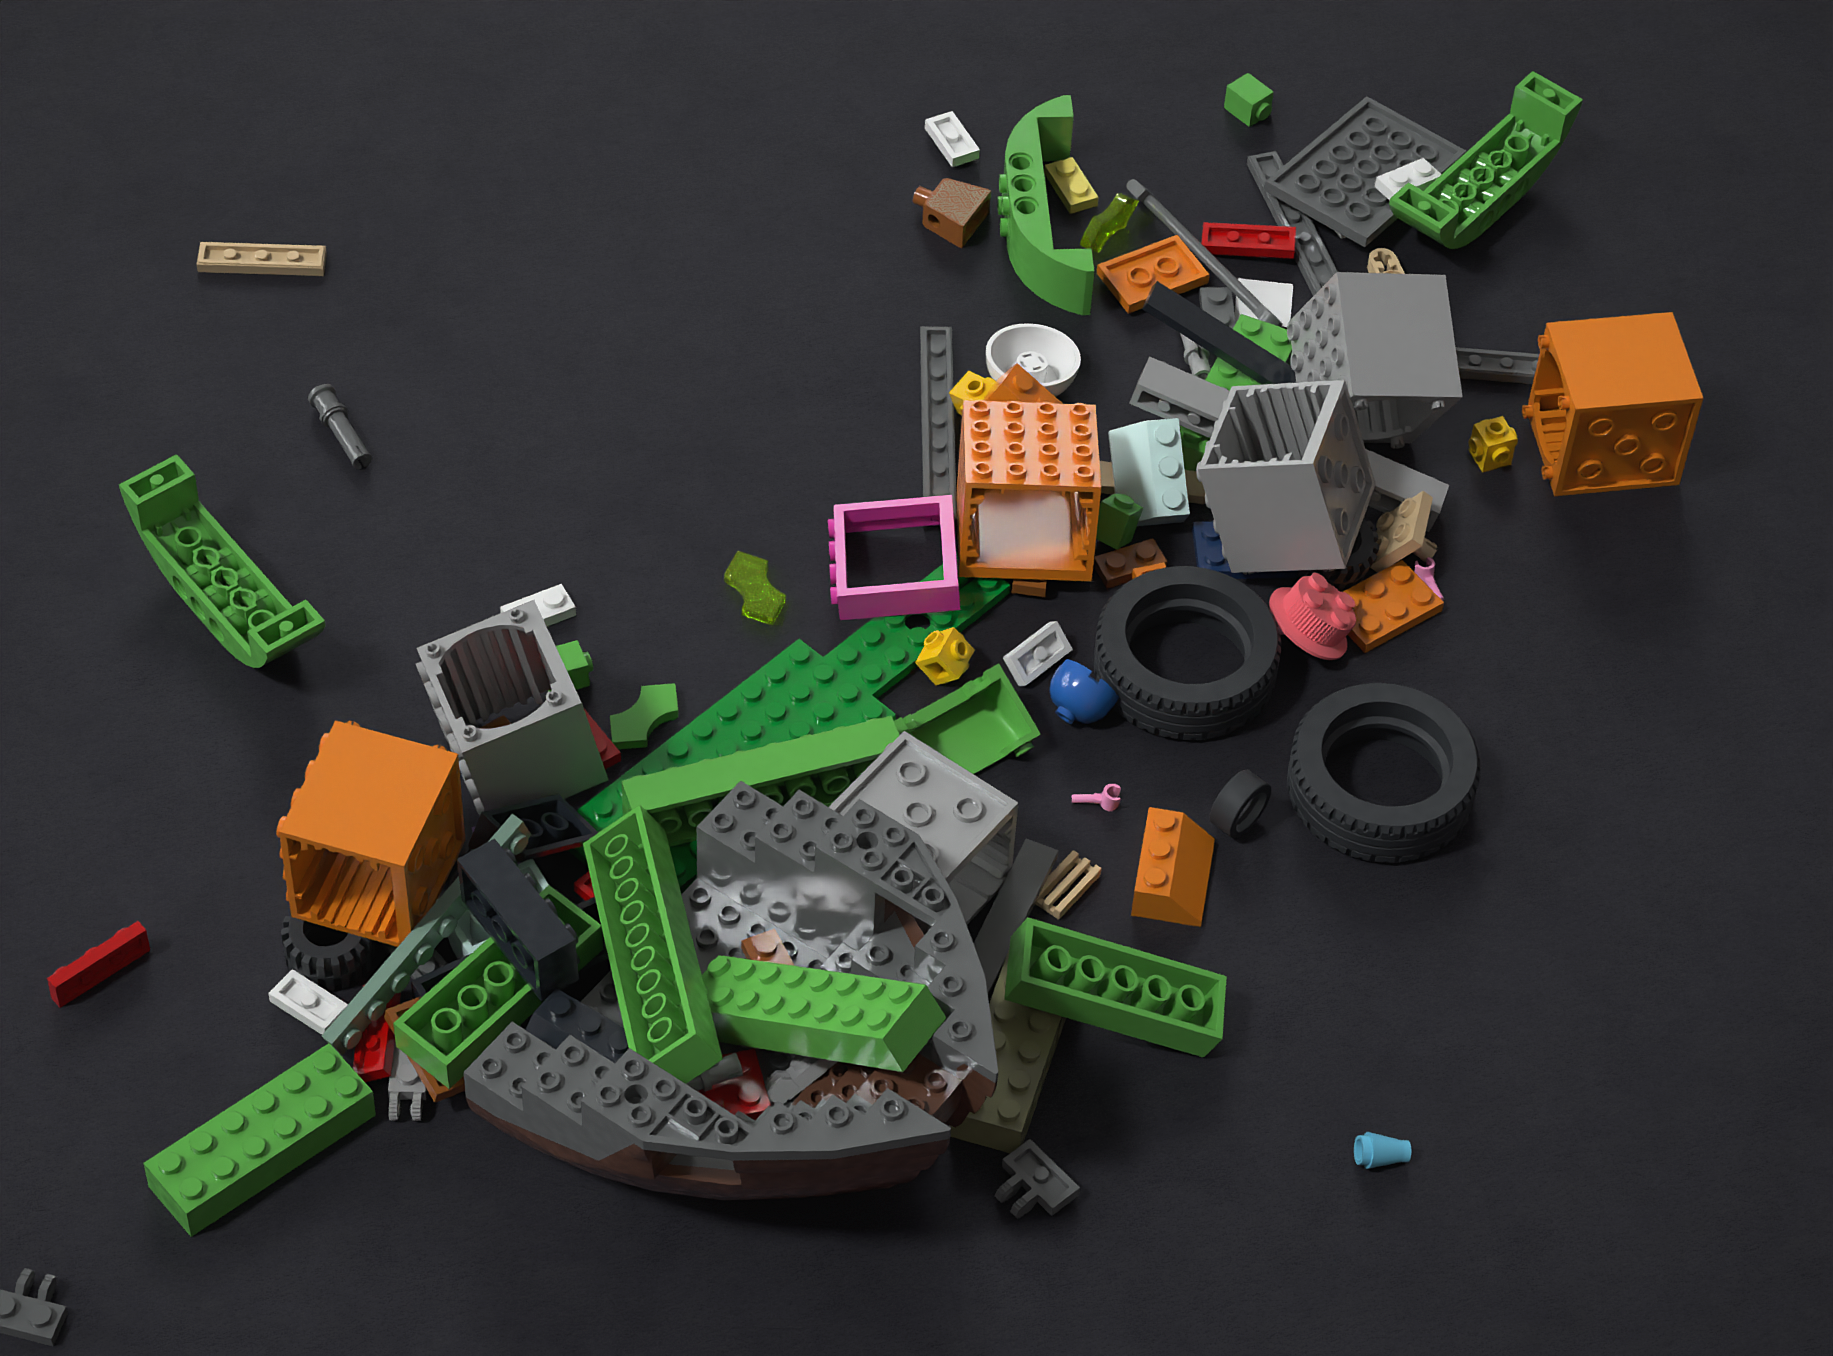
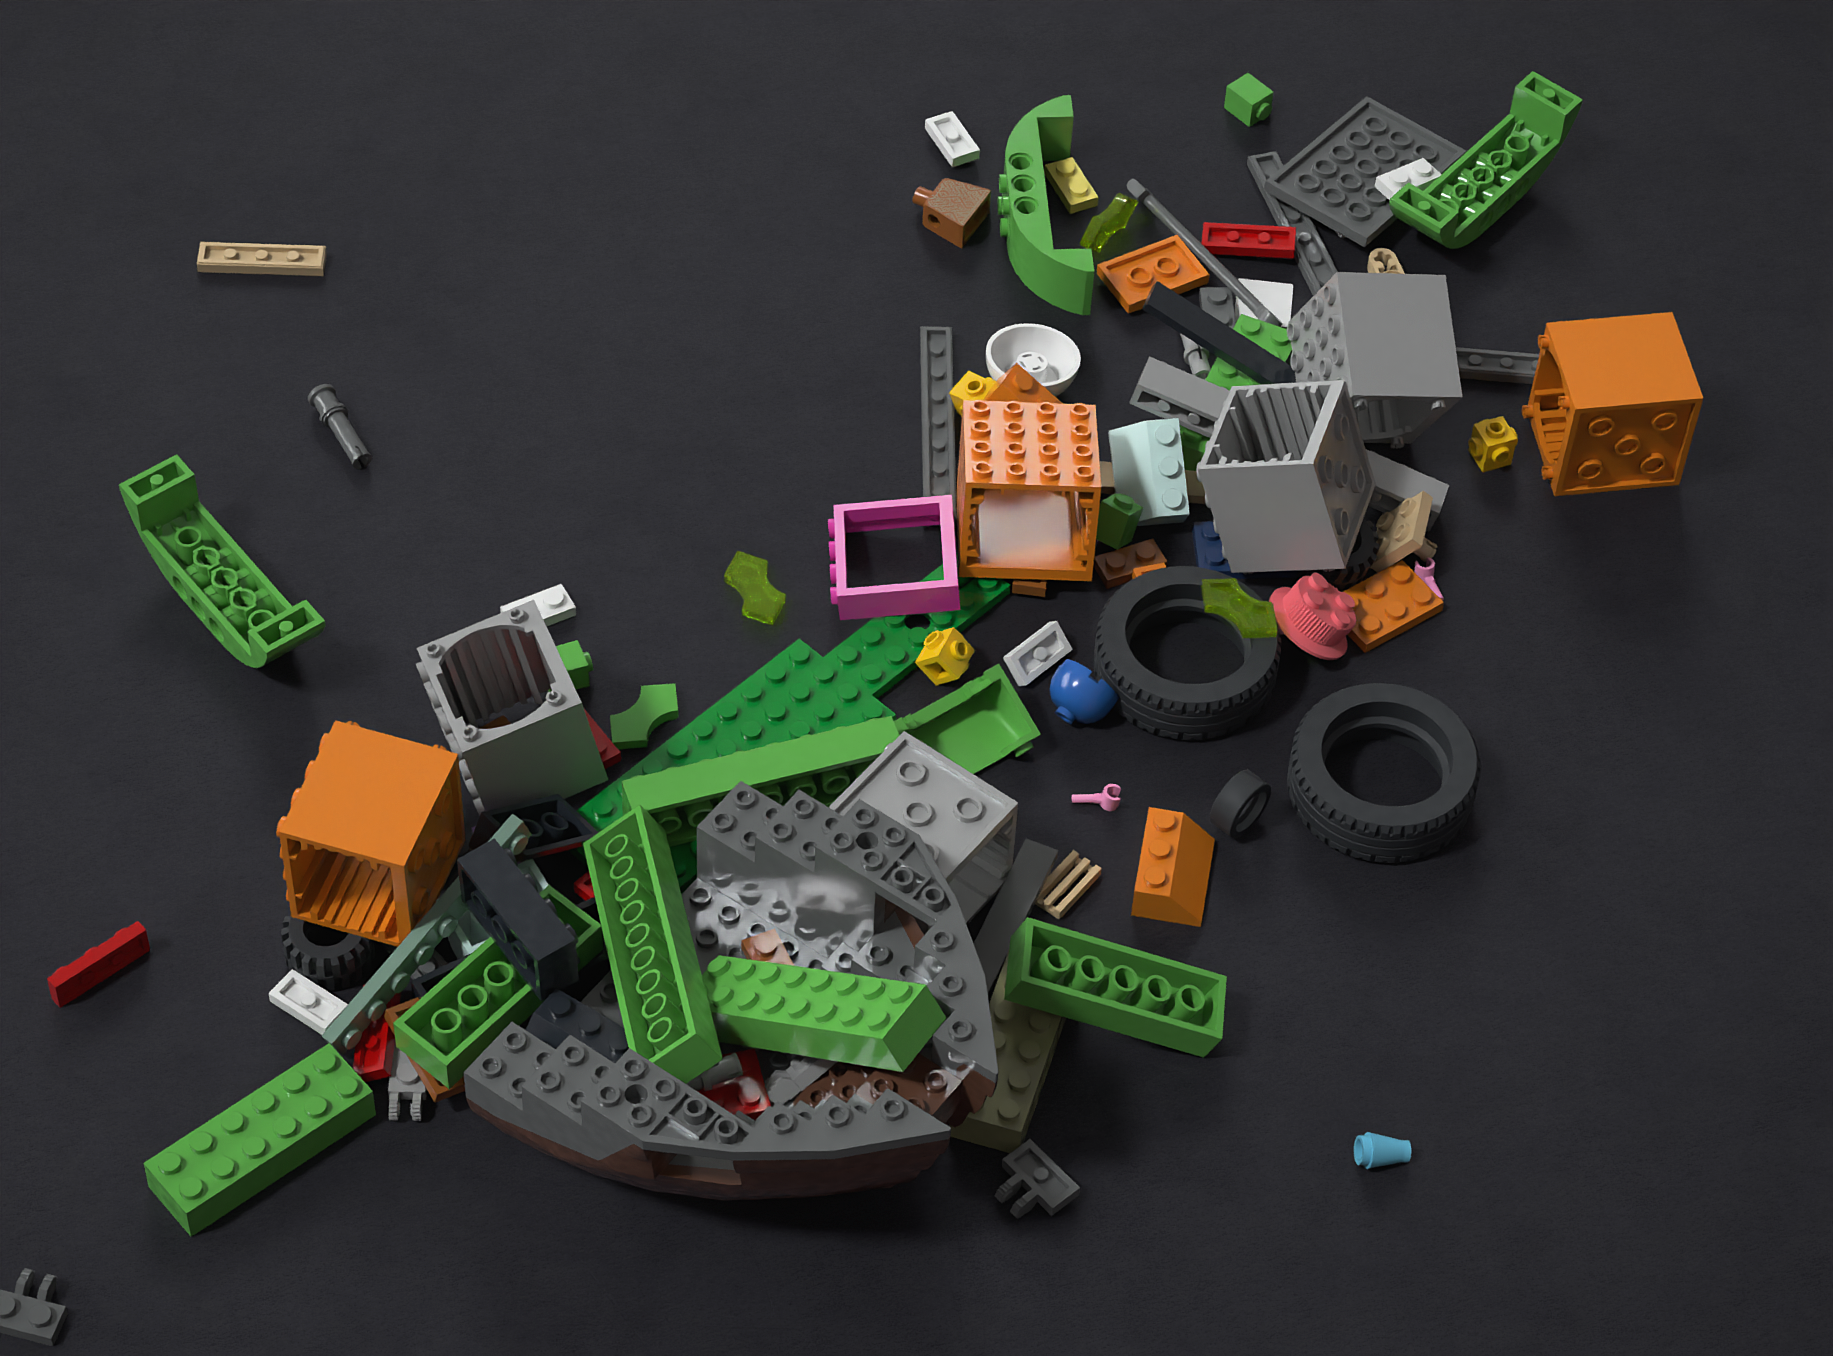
none -> clear neon green tile [1201,578,1277,638]

